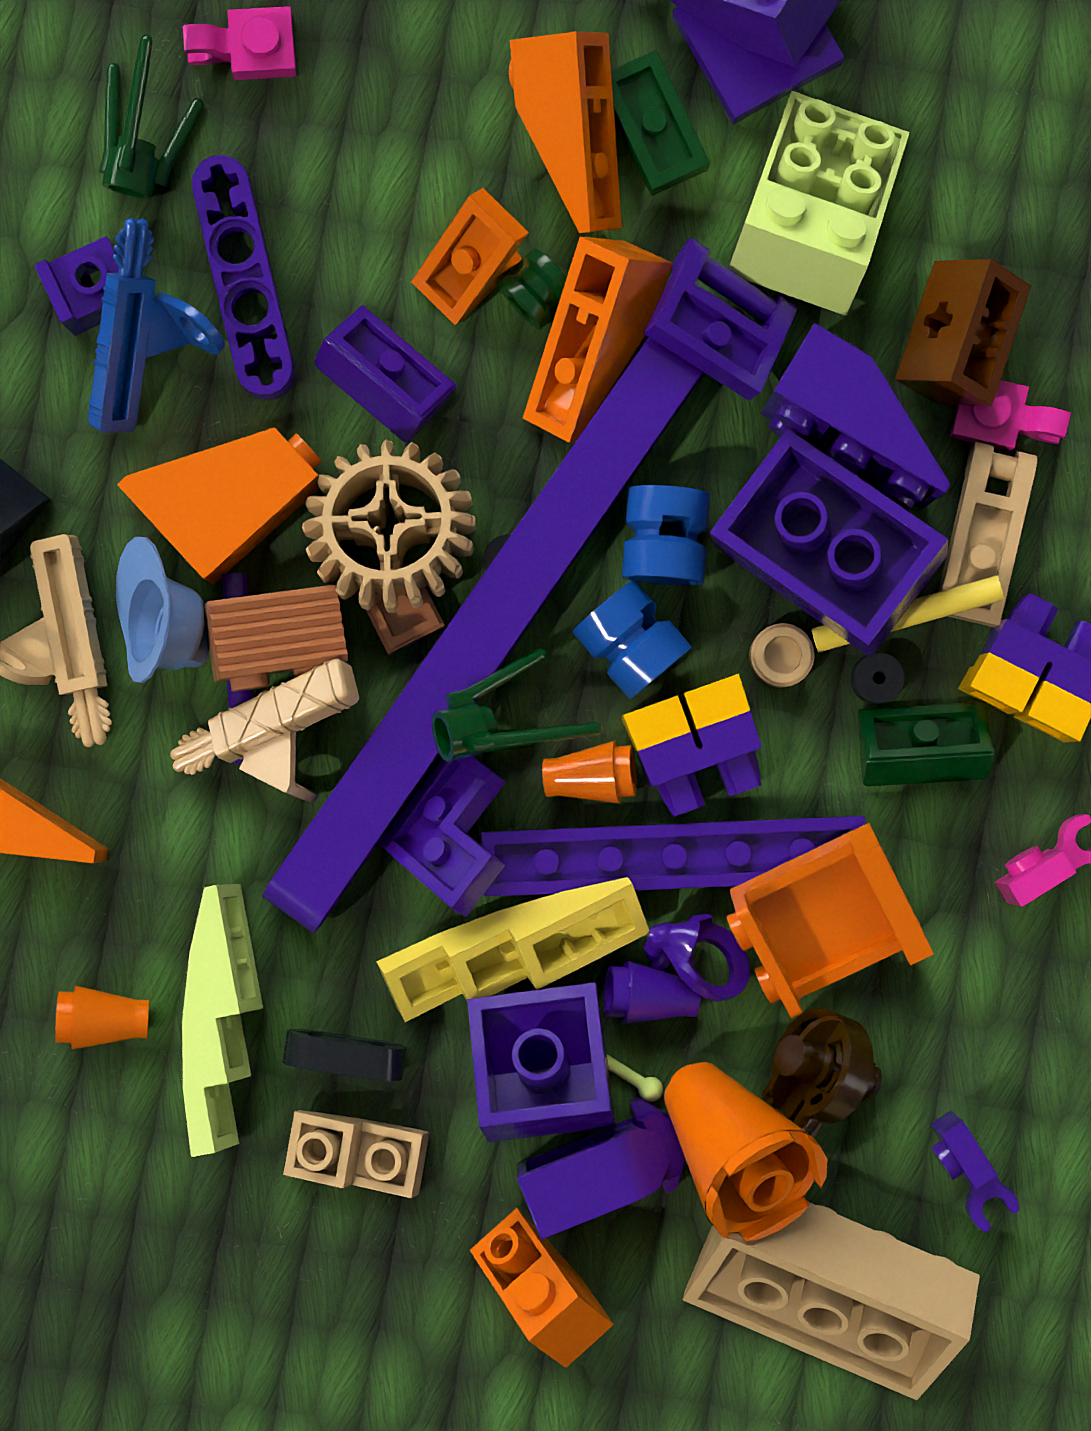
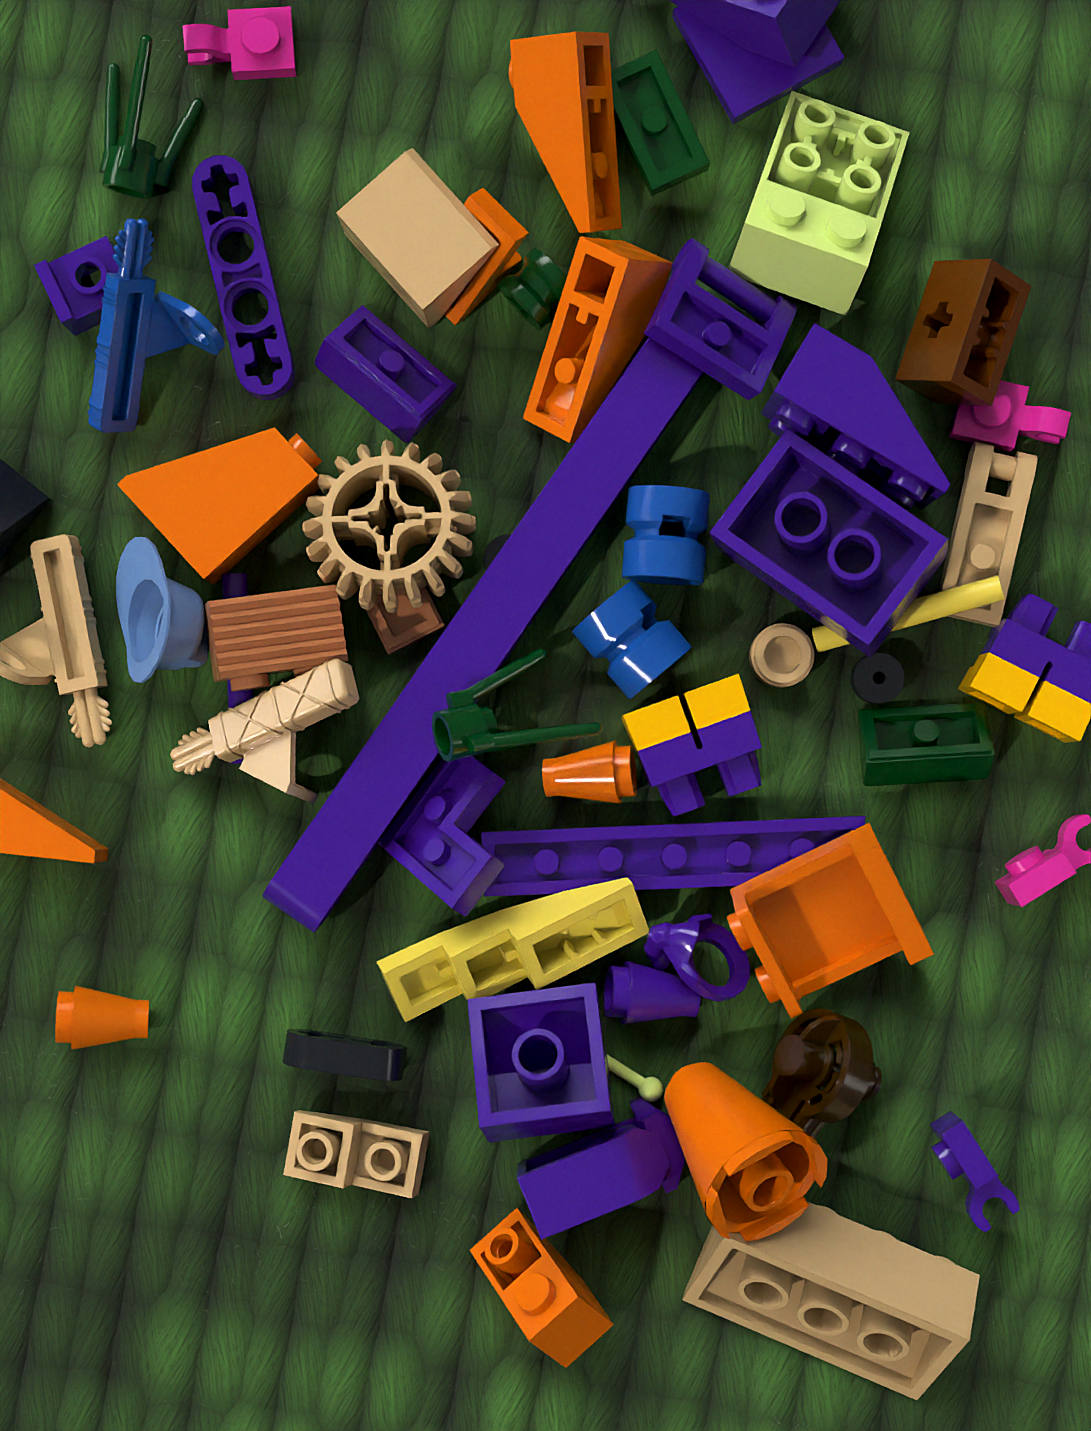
yellowish green slope [182,884,263,1157] -> none
none -> tan slope [336,148,499,328]

